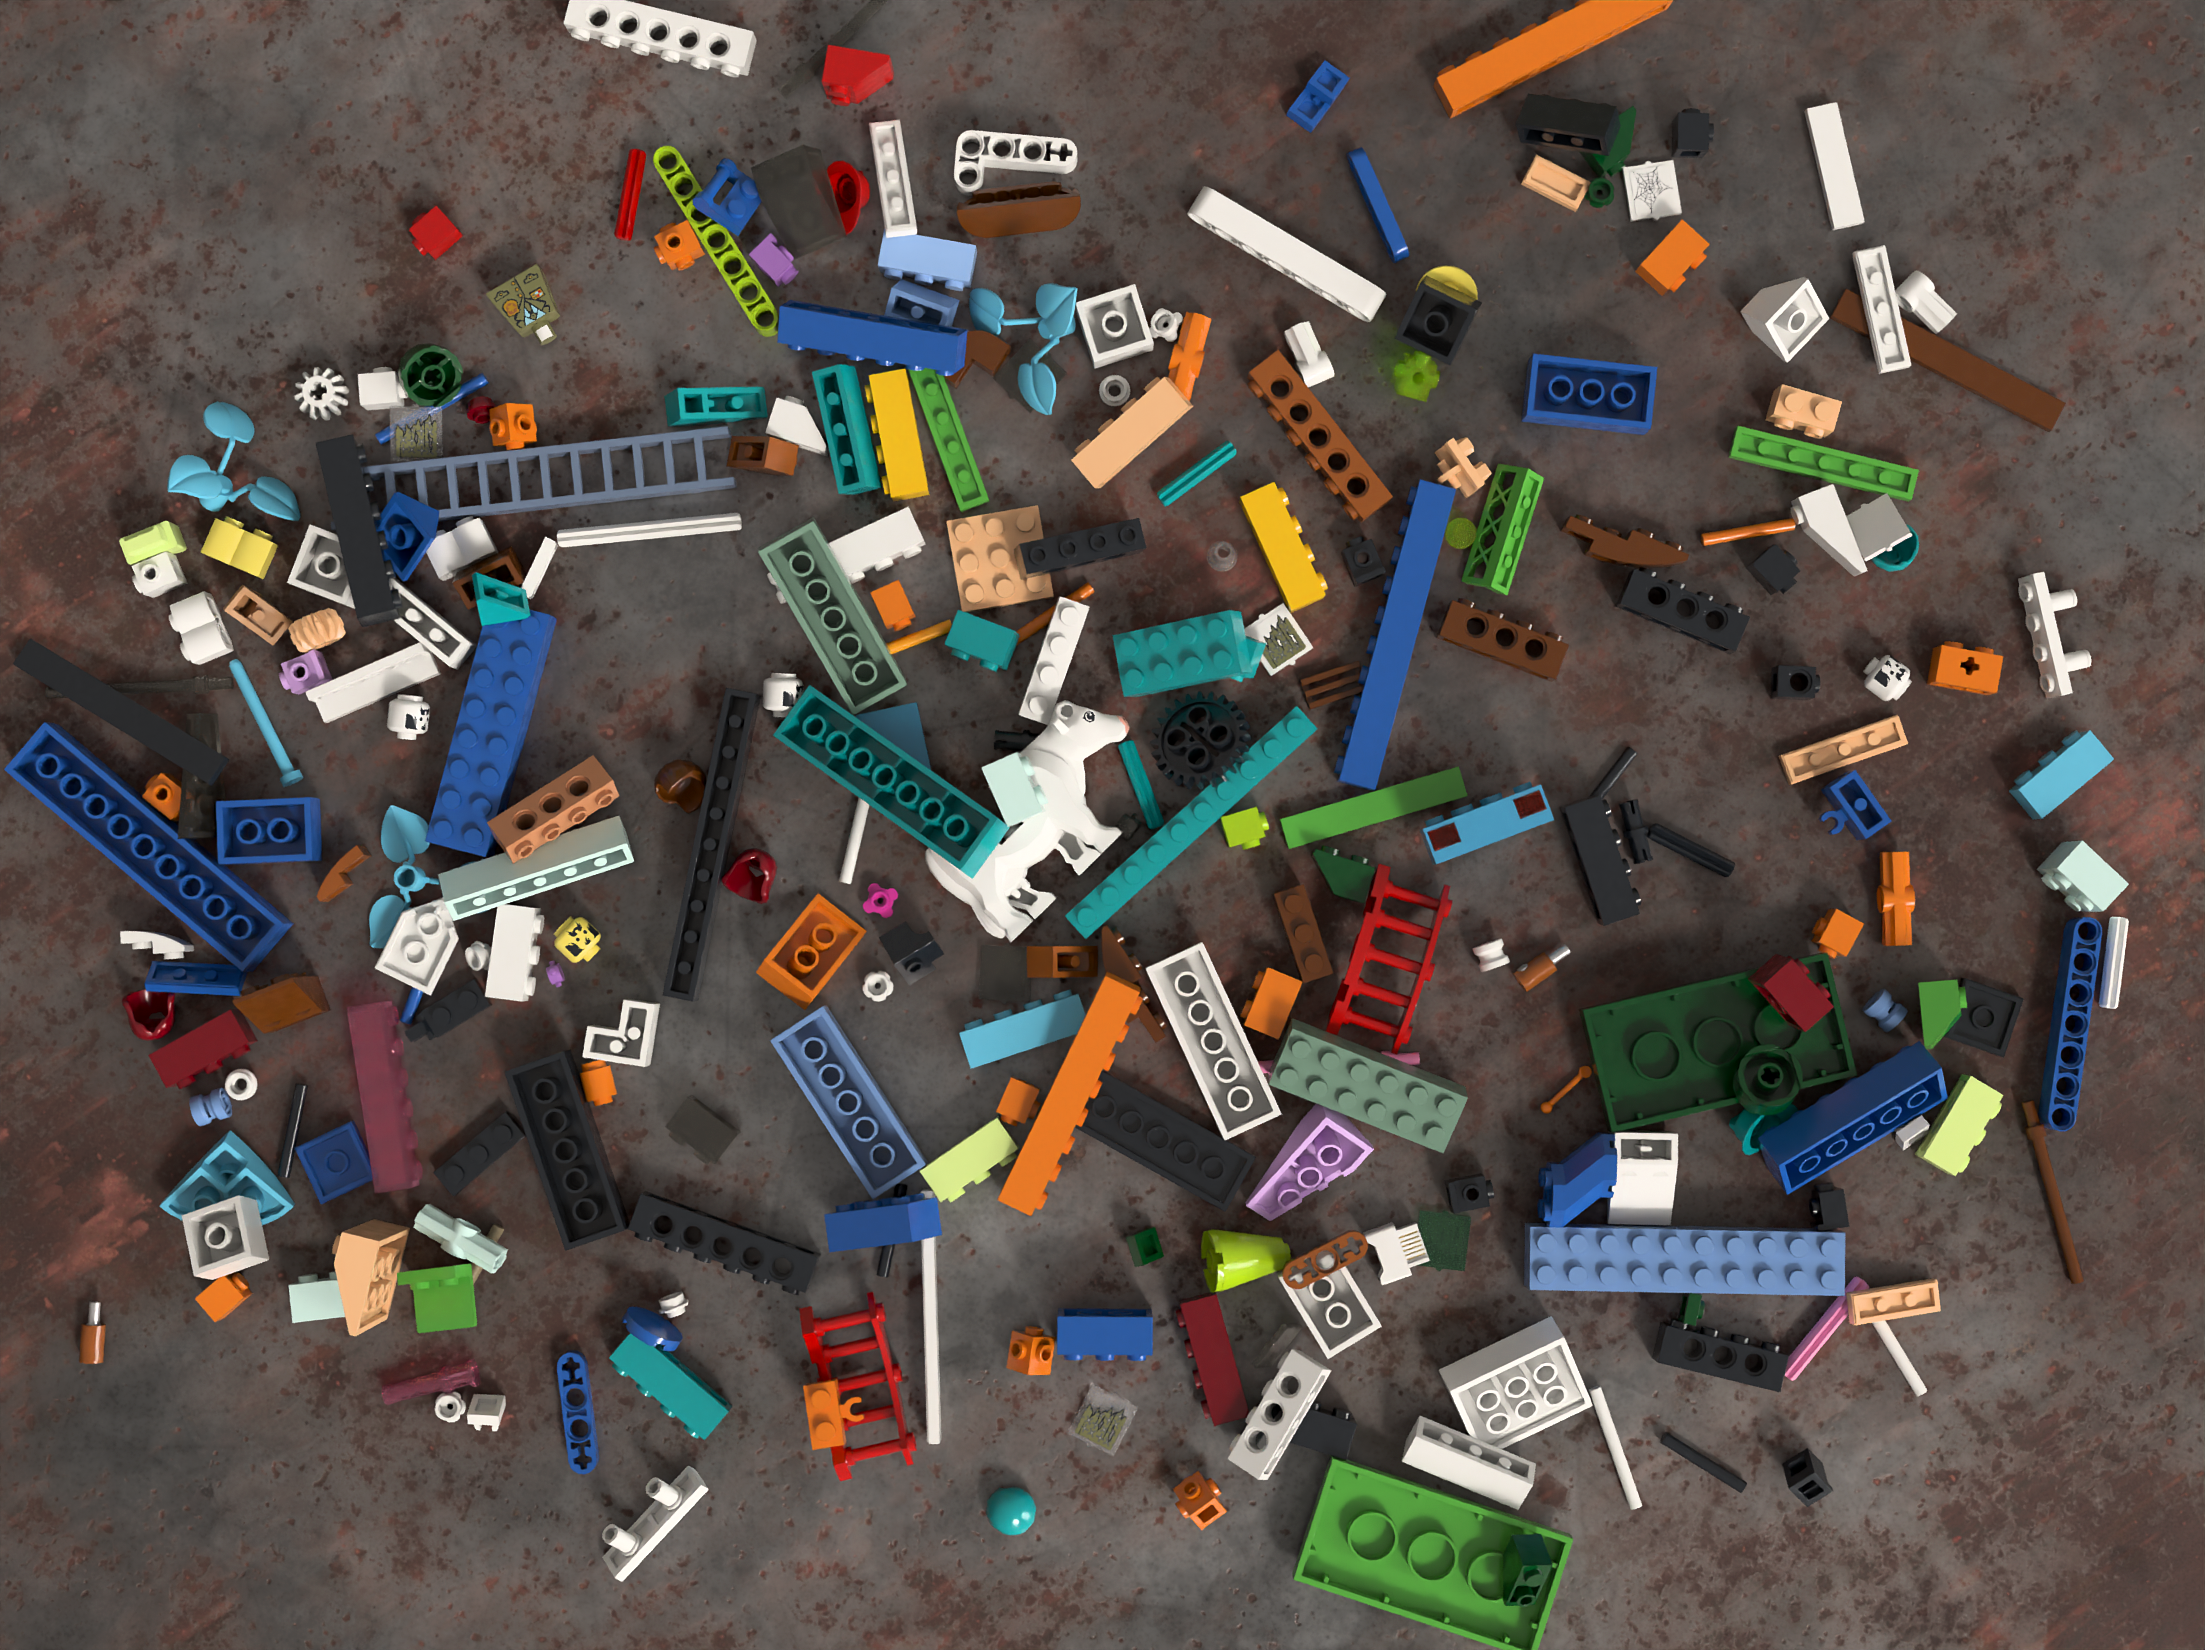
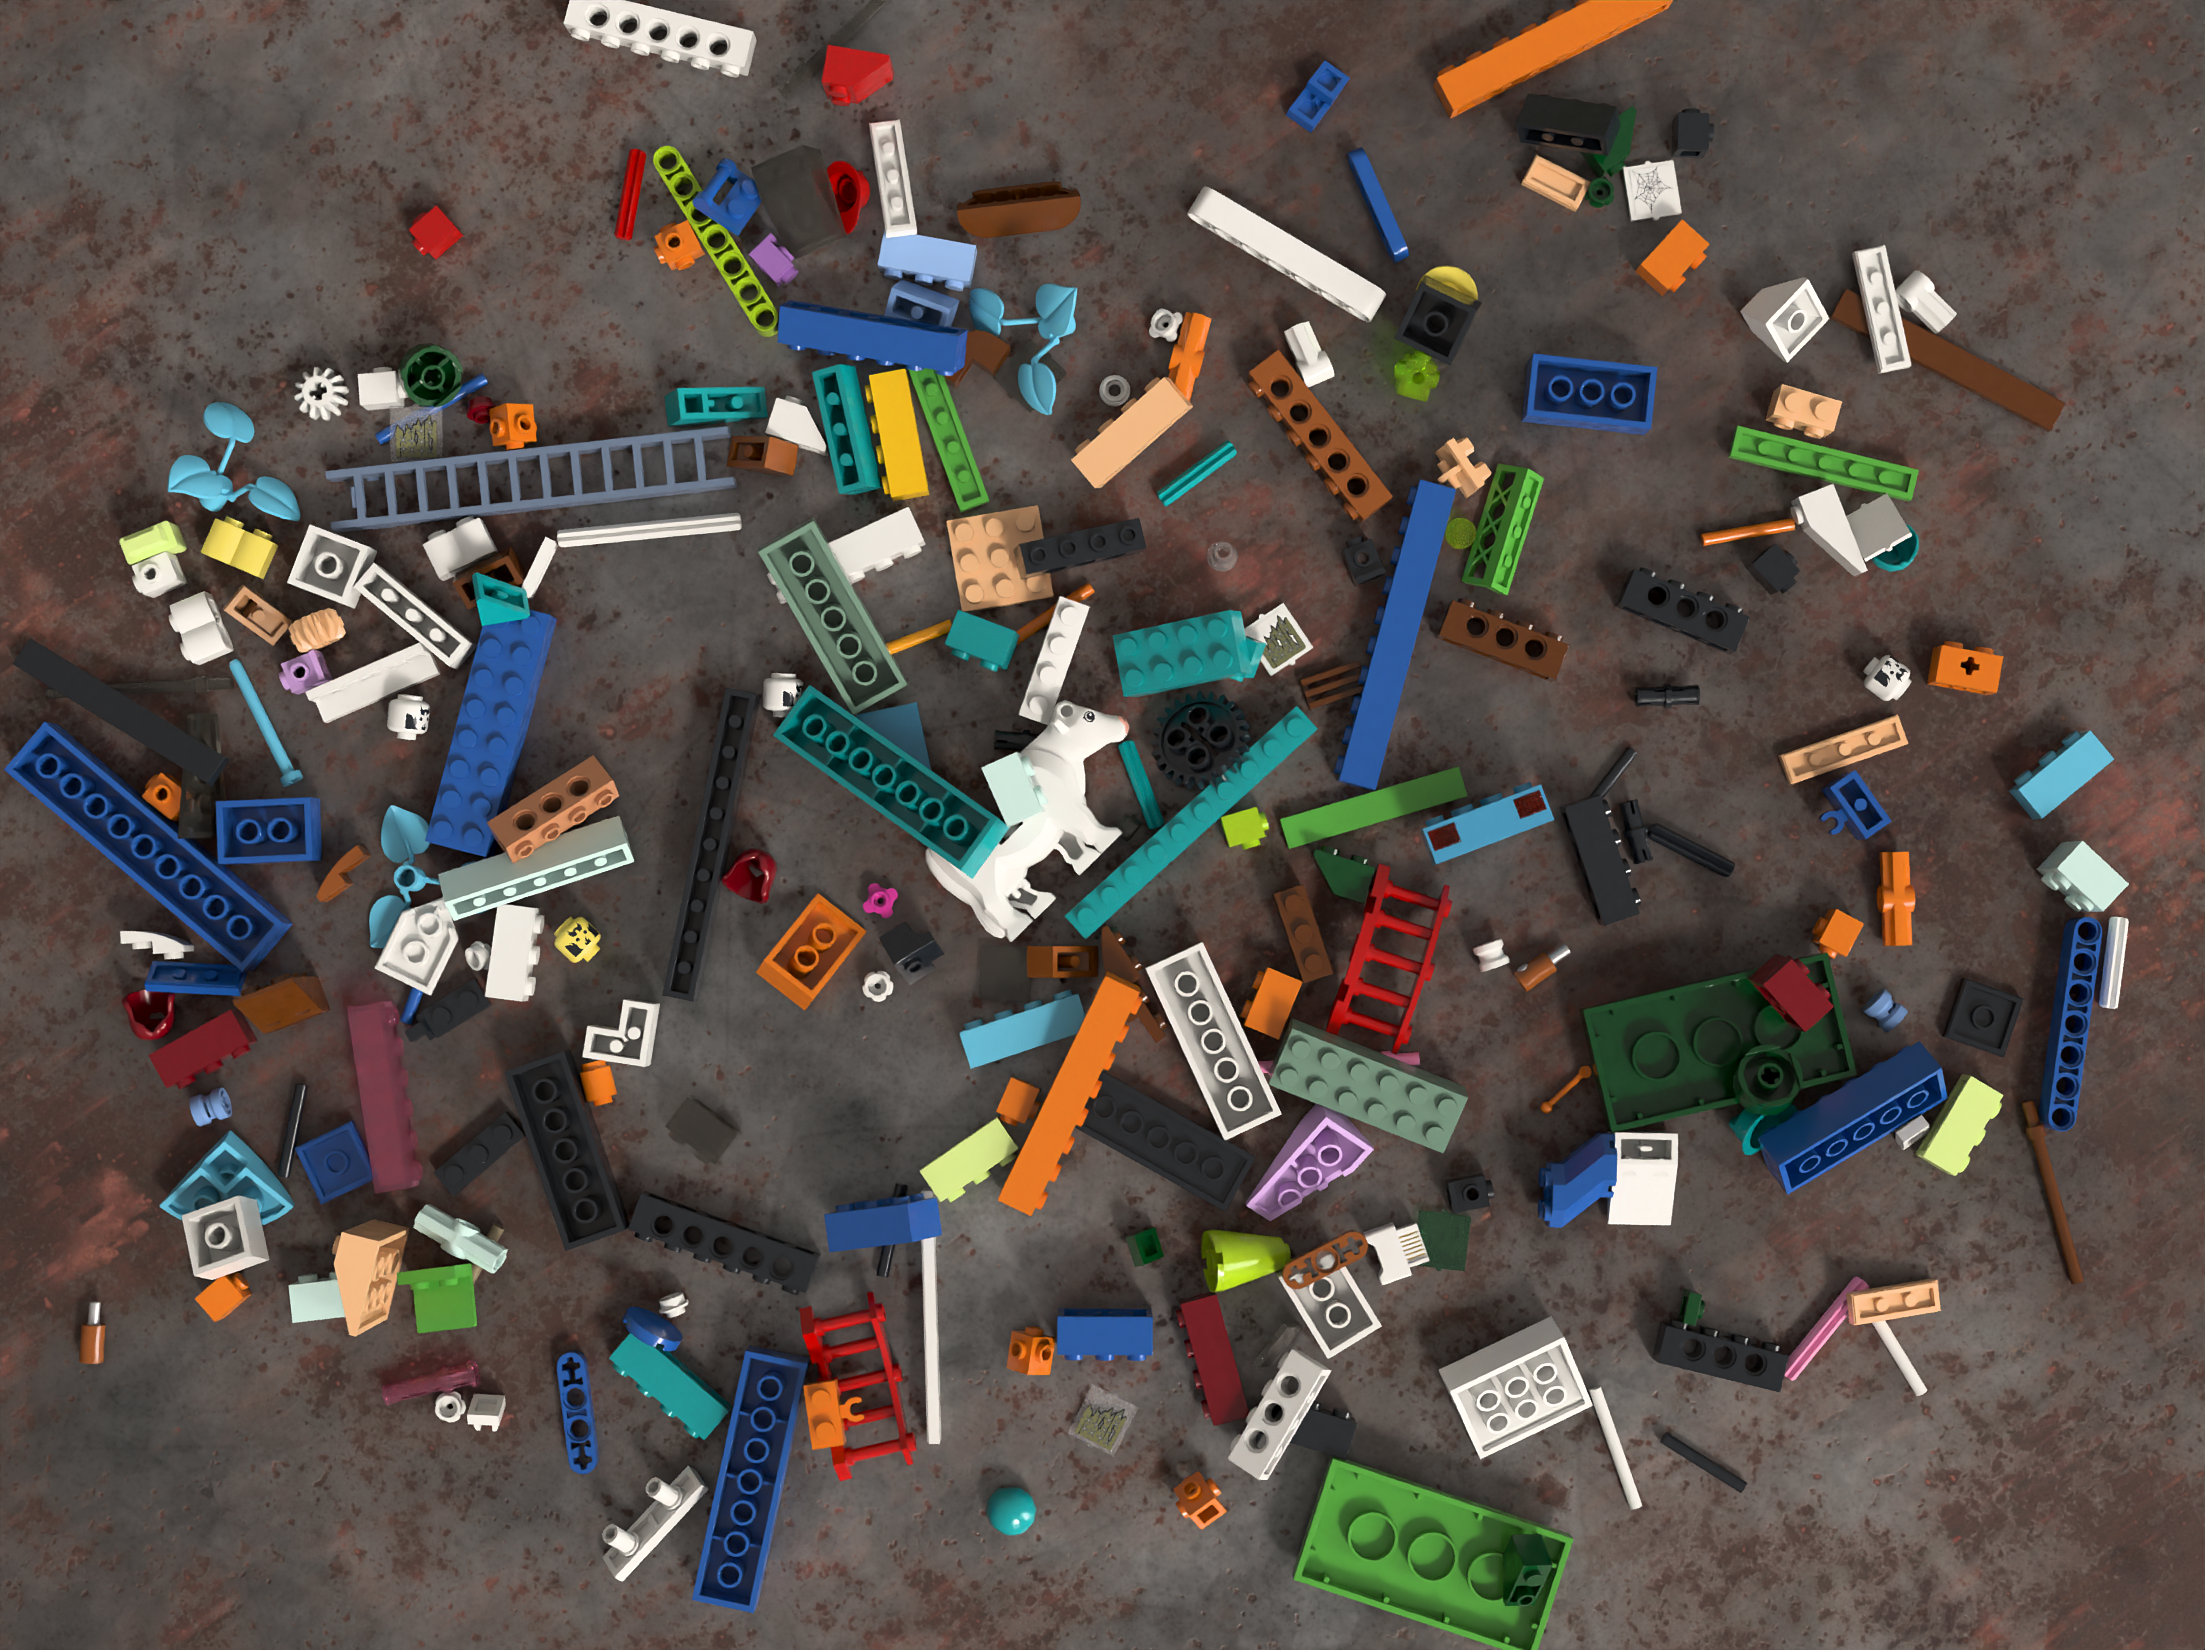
white plate [225,1069,258,1100] -> none
black brick [316,434,403,627] -> none
blue slope [376,492,440,581] -> none
olive torso [486,264,560,345] -> none
medium lavender piece [546,961,565,987] -> none
reddish brown hair [654,759,707,814] -> none
medium blue brick [770,1005,928,1199] -> none
white bar [839,798,869,884] -> none
orange brick [870,580,916,631] -> none
white beam [954,130,1078,196] -> none
white brick [1075,284,1154,369] -> none
yellow brick [1239,482,1328,613] -> none
white brick [1402,1416,1536,1510] -> none
medium blue brick [1524,1223,1845,1296] -> none
reddish brown slope [1561,514,1689,568] -> none
black brick [1770,665,1820,700] -> none
black brick [1782,1448,1833,1507] -> none
white tile [1804,102,1865,231] -> none
black brick [1809,1182,1849,1231] -> none
bright green slope [1918,979,1967,1049] -> none
white plate [2018,572,2091,699] -> none
none -> blue brick [692,1345,811,1613]
none -> black pin [1634,684,1700,708]

